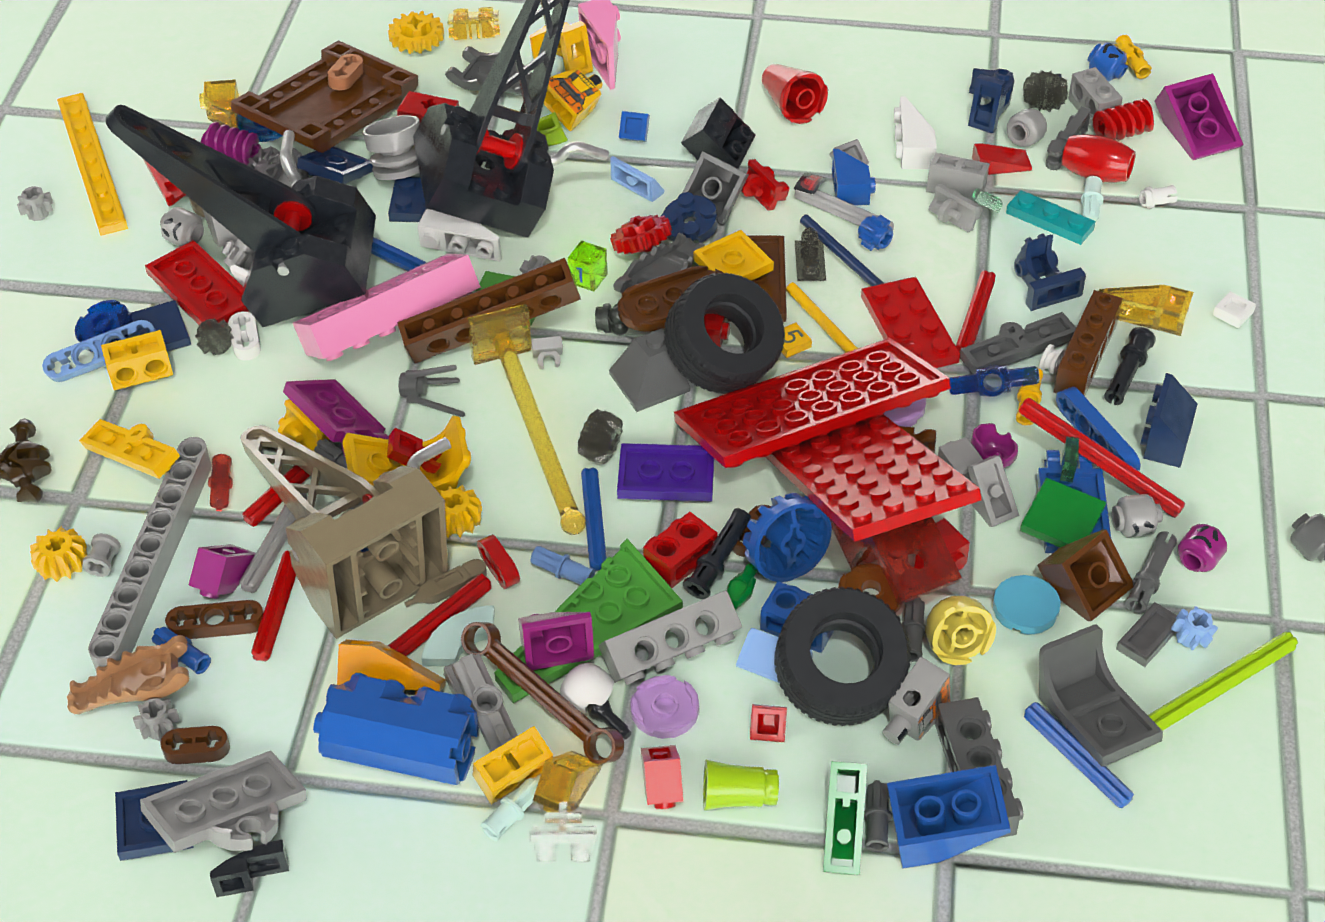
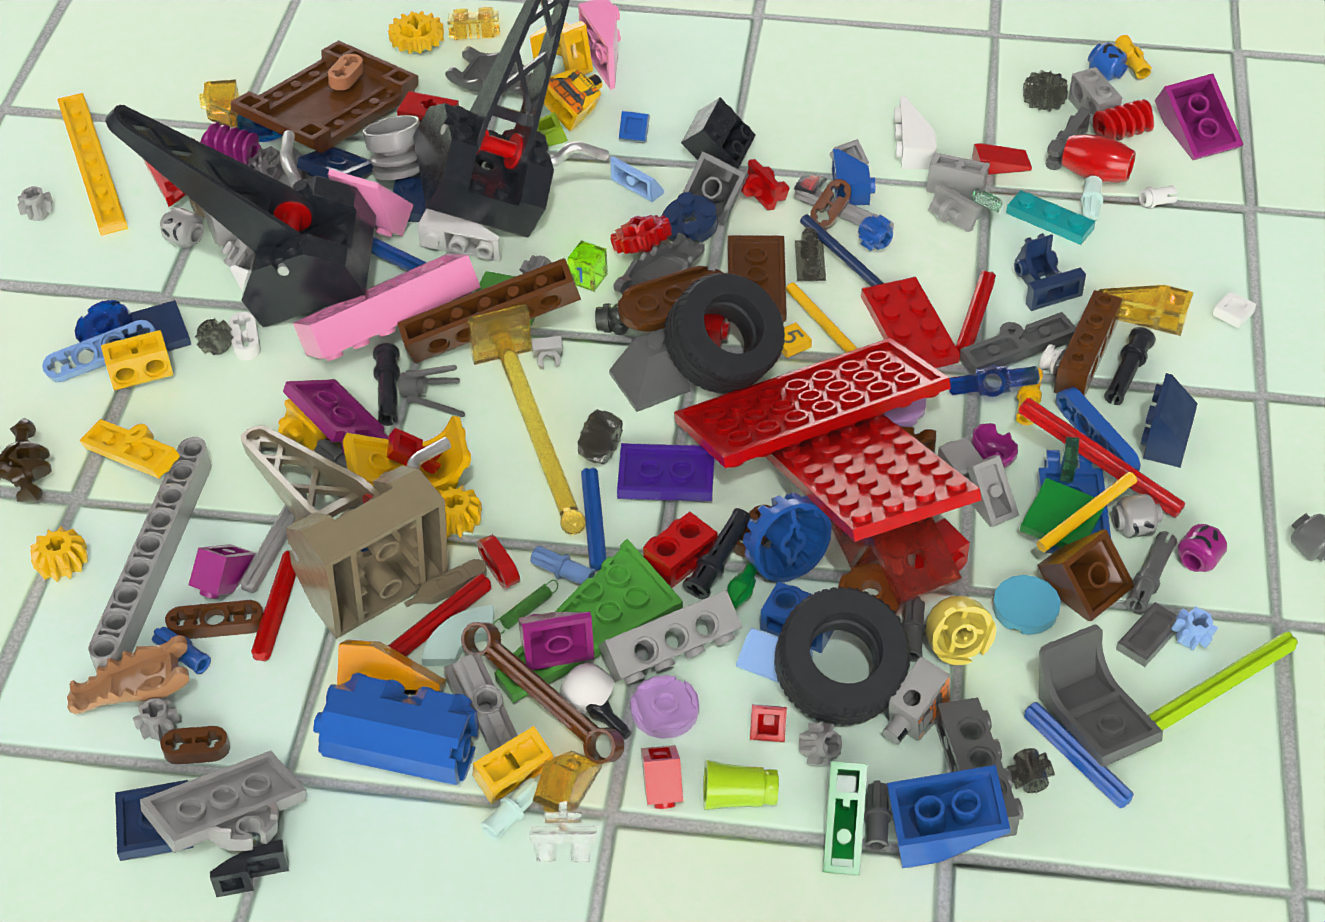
light grey bush [82,533,121,577] -> none
red plate [145,240,249,334] -> none
clear red axle [208,454,233,511] -> none
red axle [242,465,310,527] -> none
yellow plate [693,230,774,281] -> none
red cone [762,64,828,124] -> none
dark blue tile [968,68,1015,133] -> none
light grey head [1007,108,1047,147] -> none
none -> bright pink slope [328,169,413,238]
none -> black pin [373,343,400,426]
none -> bright green piece [493,580,558,634]
none -> light grey gear [799,723,842,766]
none -> reddish brown beam [810,179,851,230]
none -> clear smoke gear [1007,748,1055,793]
none -> yellow bar [1036,472,1137,552]

